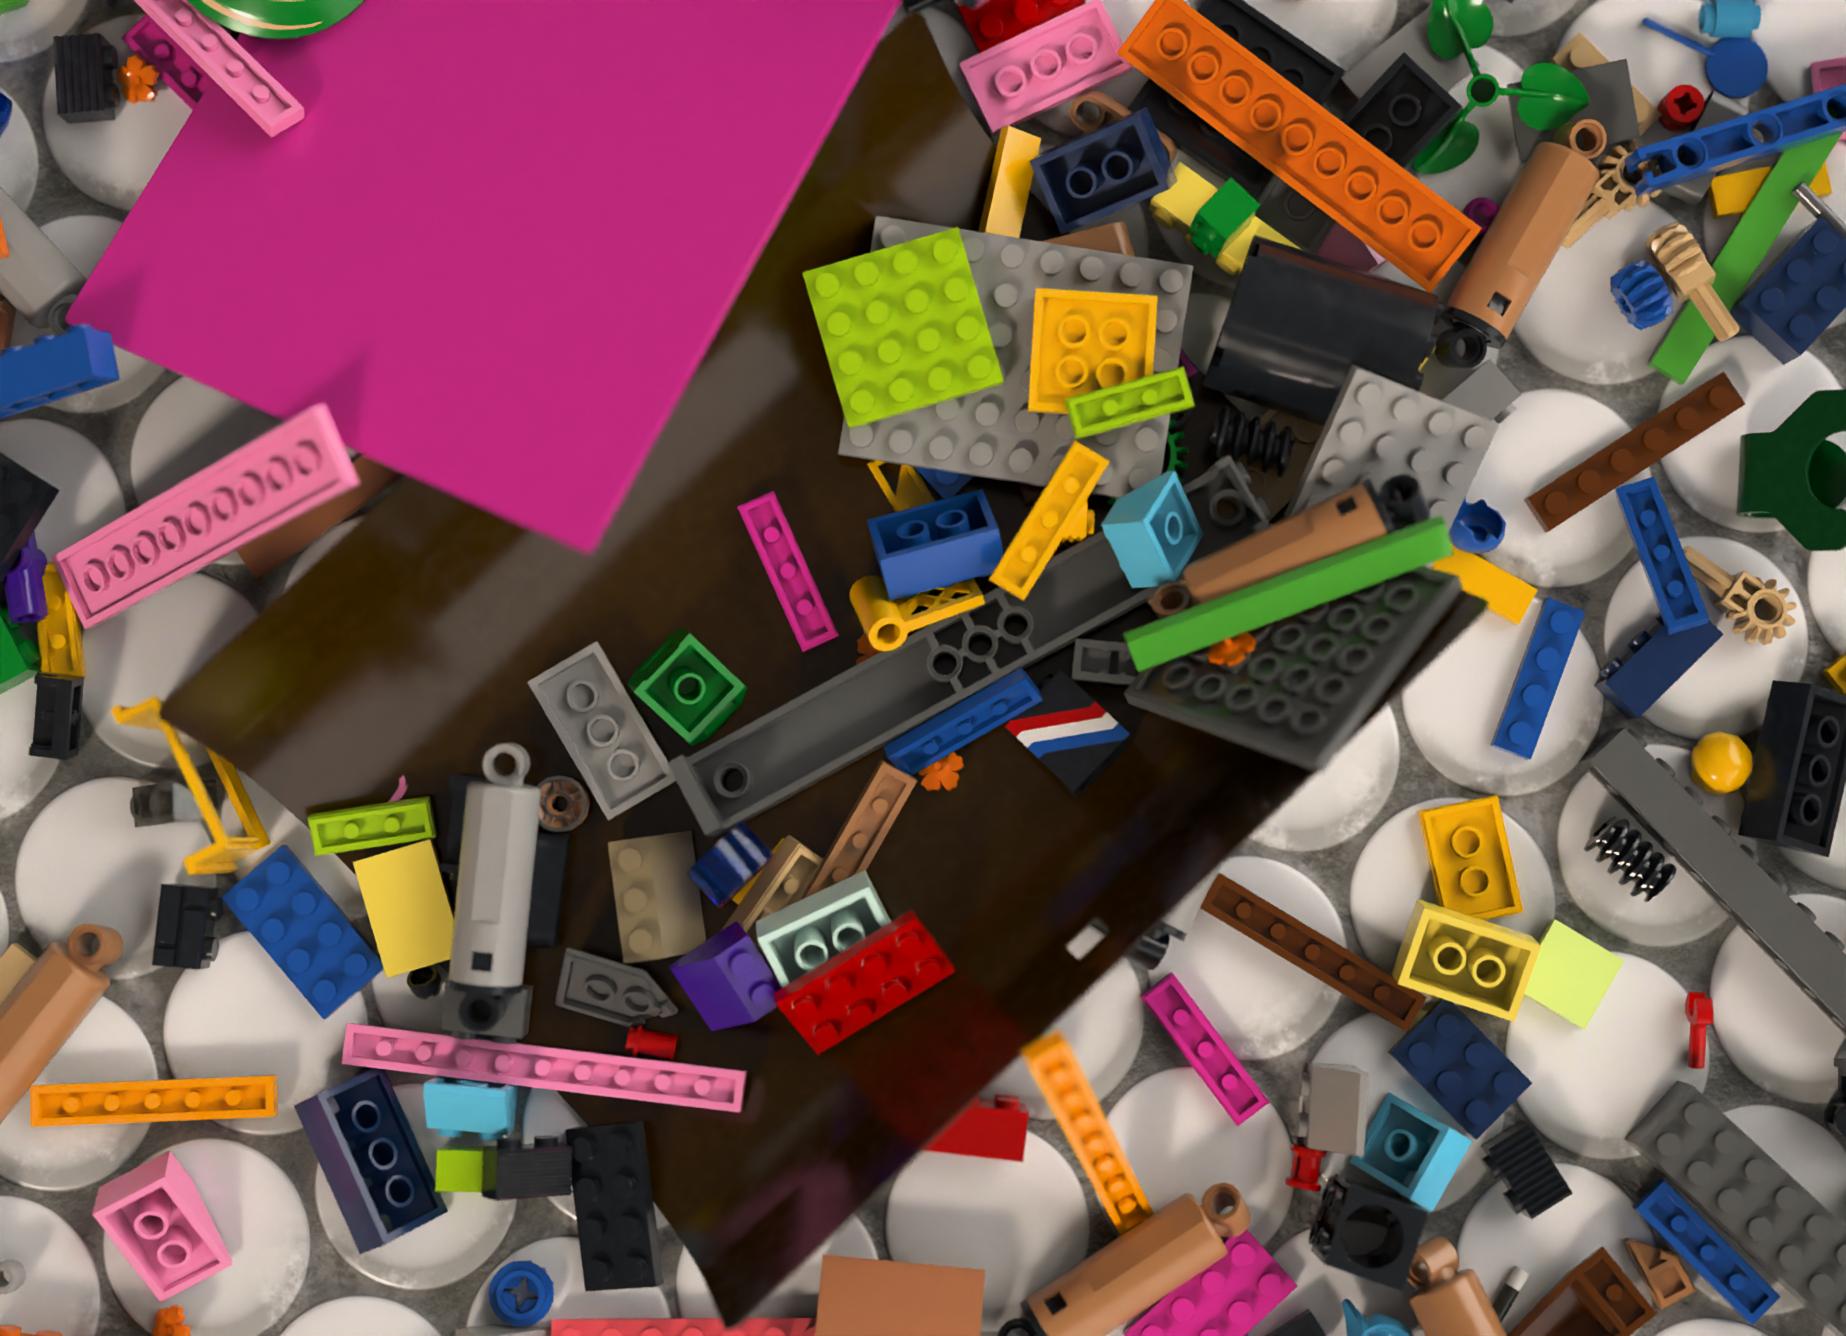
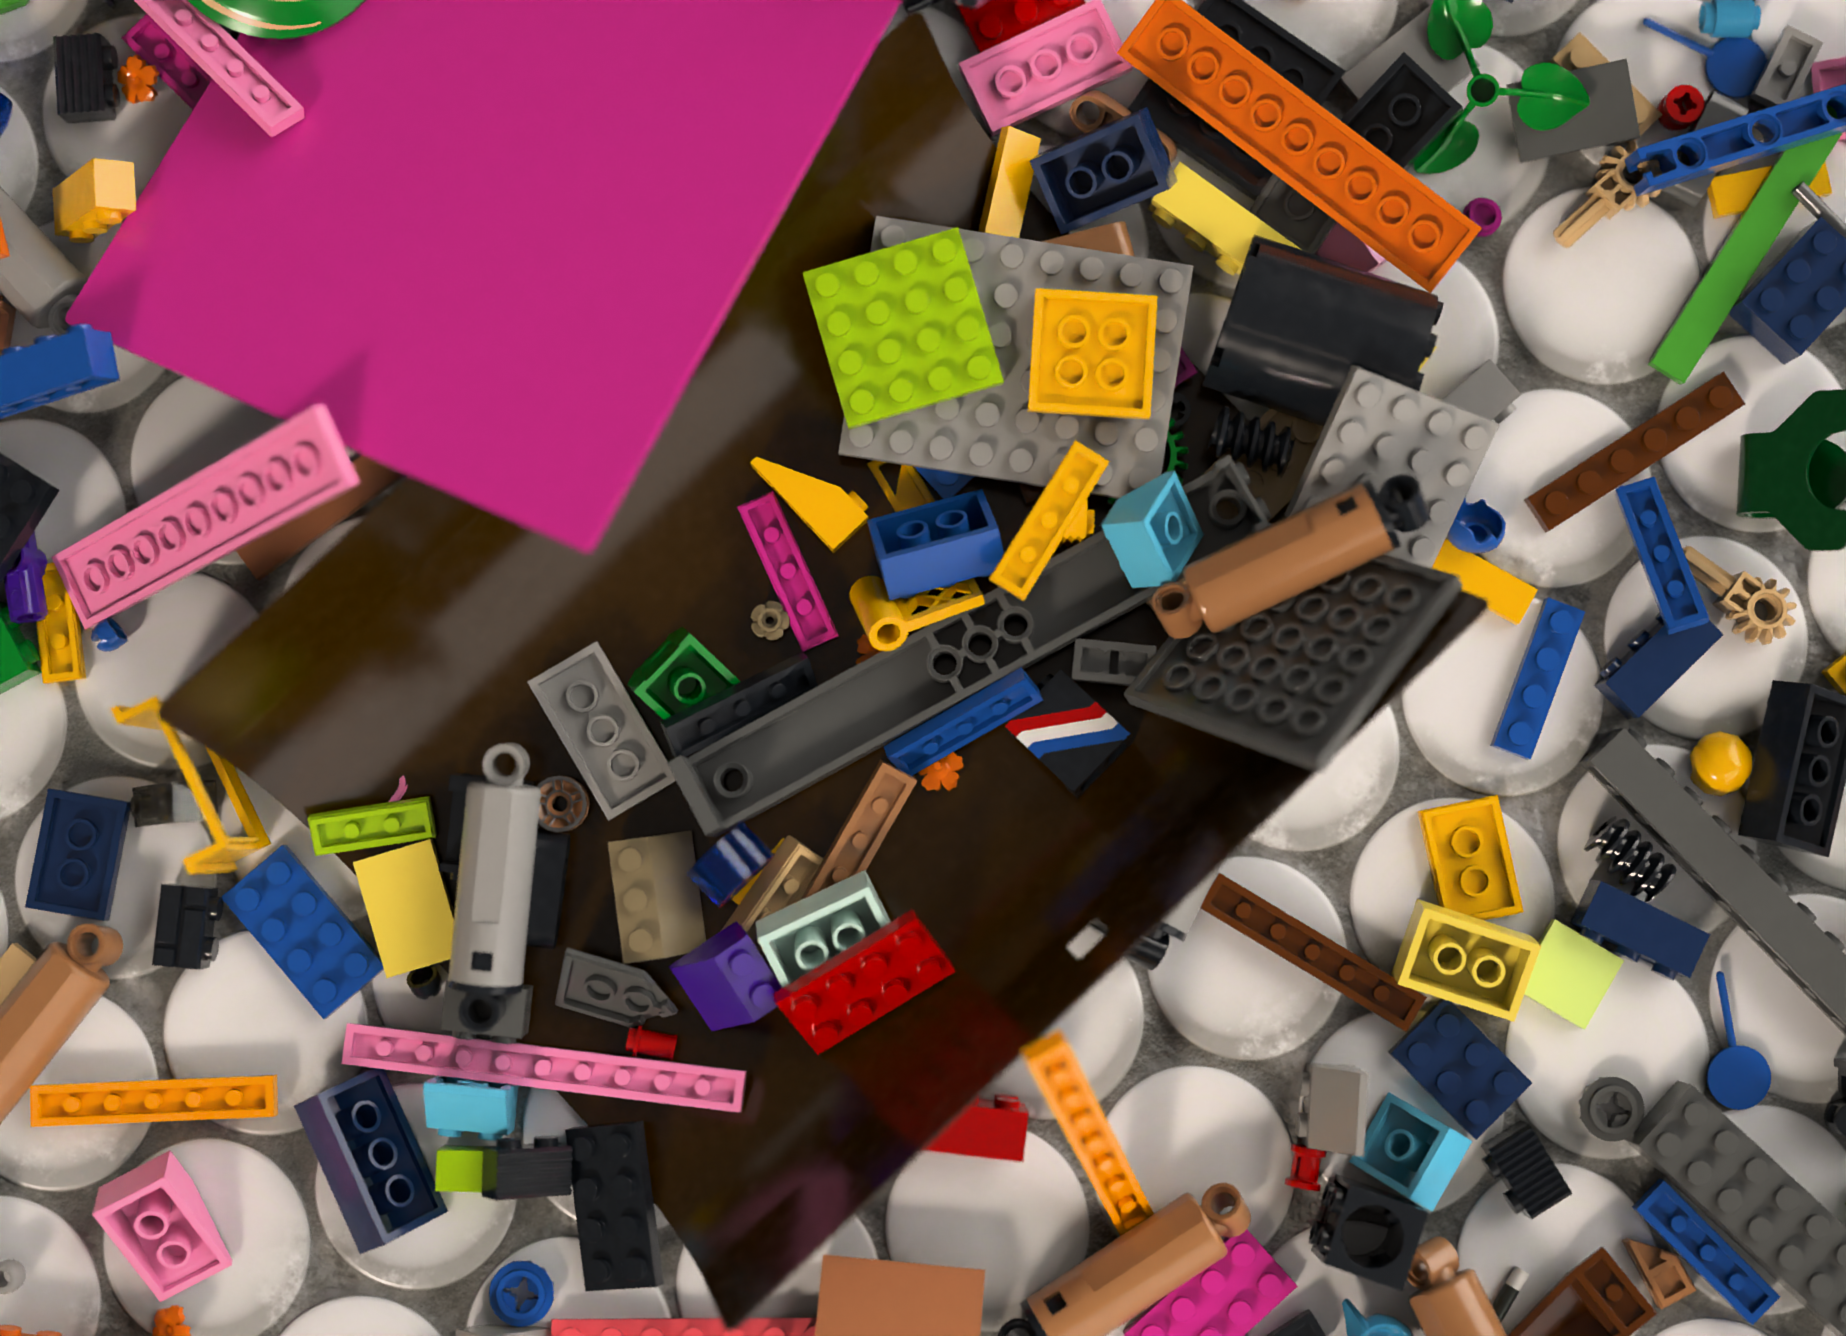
black hinge [29,672,84,760] -> none
lime tile [1064,366,1195,440] -> none
bright green tile [1124,515,1454,672] -> none
dark pink tile [1140,972,1269,1126] -> none
green brick [1188,178,1260,259] -> none
orange plant [1206,631,1256,666] -> none
medium nougat piece [1435,119,1607,368] -> none
blue gear [1610,259,1673,330] -> none
tan gear [1646,222,1740,342] -> none
red bar [1685,992,1714,1069] -> none
none -> dark blue plate [25,788,132,921]
none -> yellow brick [52,158,136,243]
none -> blue hinge [91,618,128,652]
none -> black plate [660,652,818,758]
none -> yellow slope [750,457,869,553]
none -> dark tan plate [751,601,790,640]
none -> dark blue brick [1570,880,1710,981]
none -> dark grey gear [1578,1077,1644,1142]
none -> blue piece [1706,971,1771,1110]
none -> light grey plate [1749,25,1823,107]

